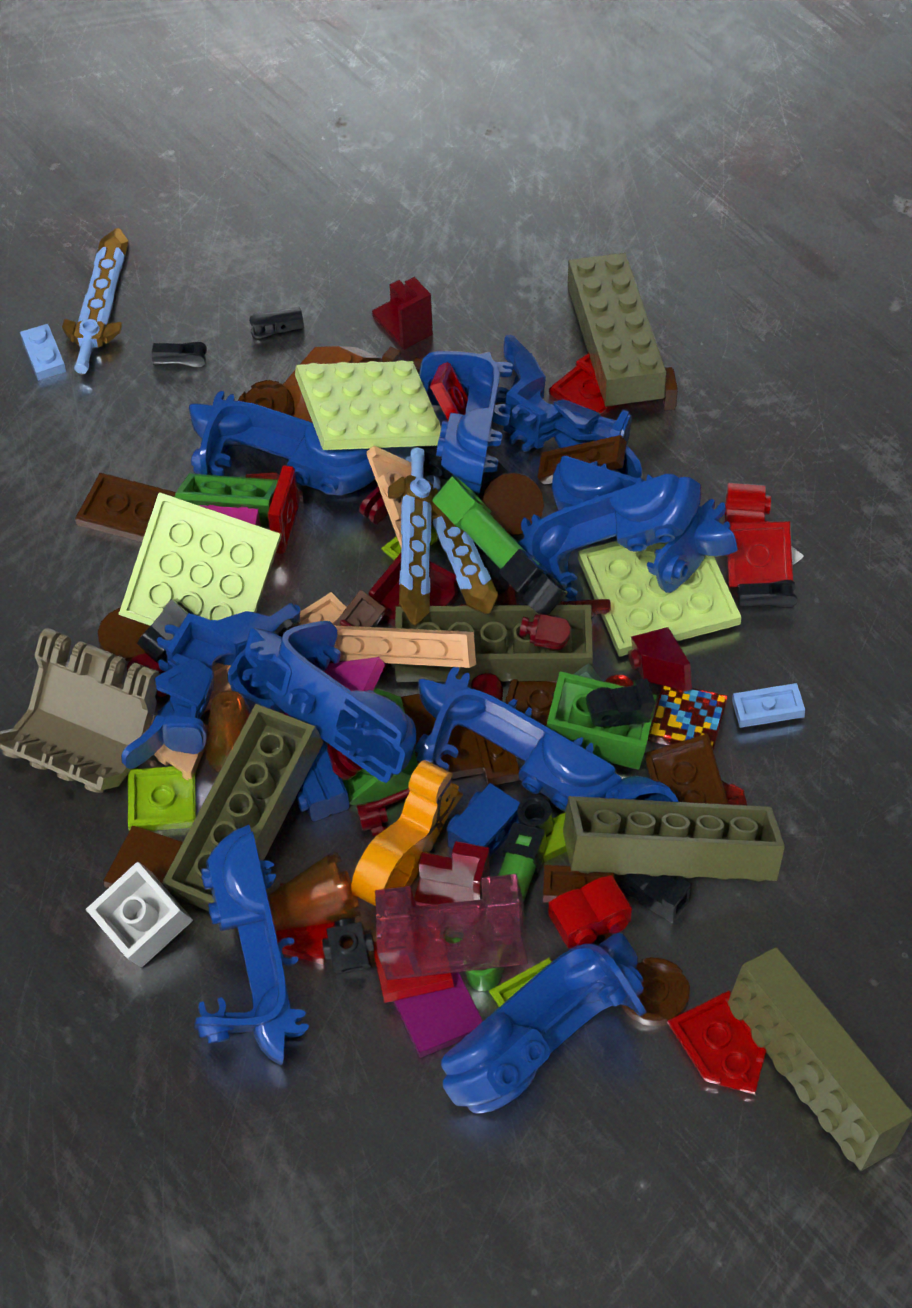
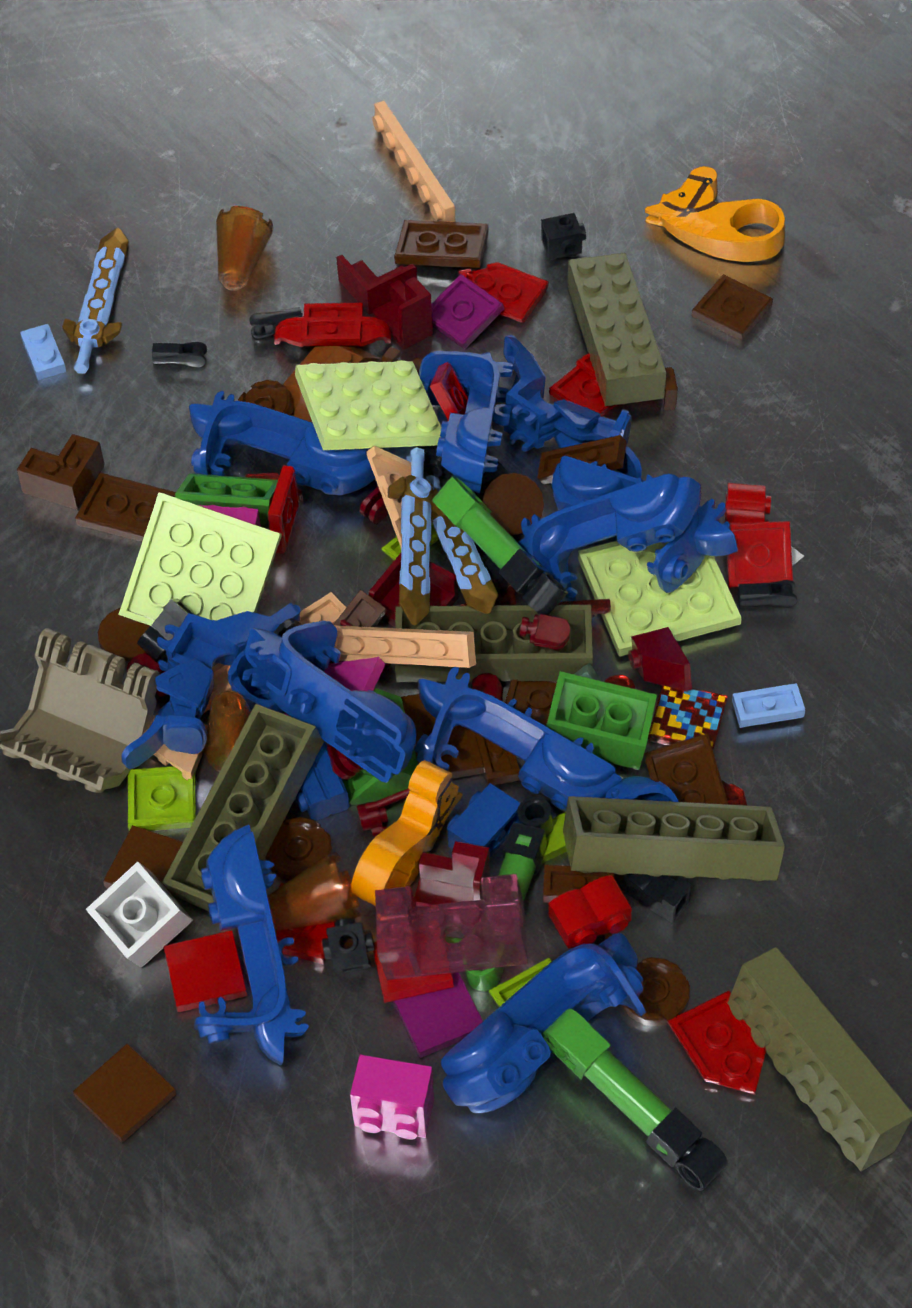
black leg [585,678,655,727] -> none
none -> reddish brown panel [17,434,105,510]
none -> reddish brown tile [73,1044,176,1143]
none -> red tile [164,930,247,1013]
none -> clear orange cone [216,206,274,290]
none -> reddish brown tile [265,817,333,882]
none -> red plate [274,303,392,347]
none -> dark red panel [336,254,417,315]
none -> dark pink brick [350,1055,434,1139]
none -> light nougat plate [372,101,455,222]
none -> reddish brown tile [394,220,489,268]
none -> magenta tile [432,274,504,349]
none -> red tile [459,262,549,323]
none -> black brick [541,213,586,260]
none -> bright green piece [541,1008,728,1191]
none -> light orange animal [645,166,785,262]
none -> reddish brown tile [691,274,773,341]

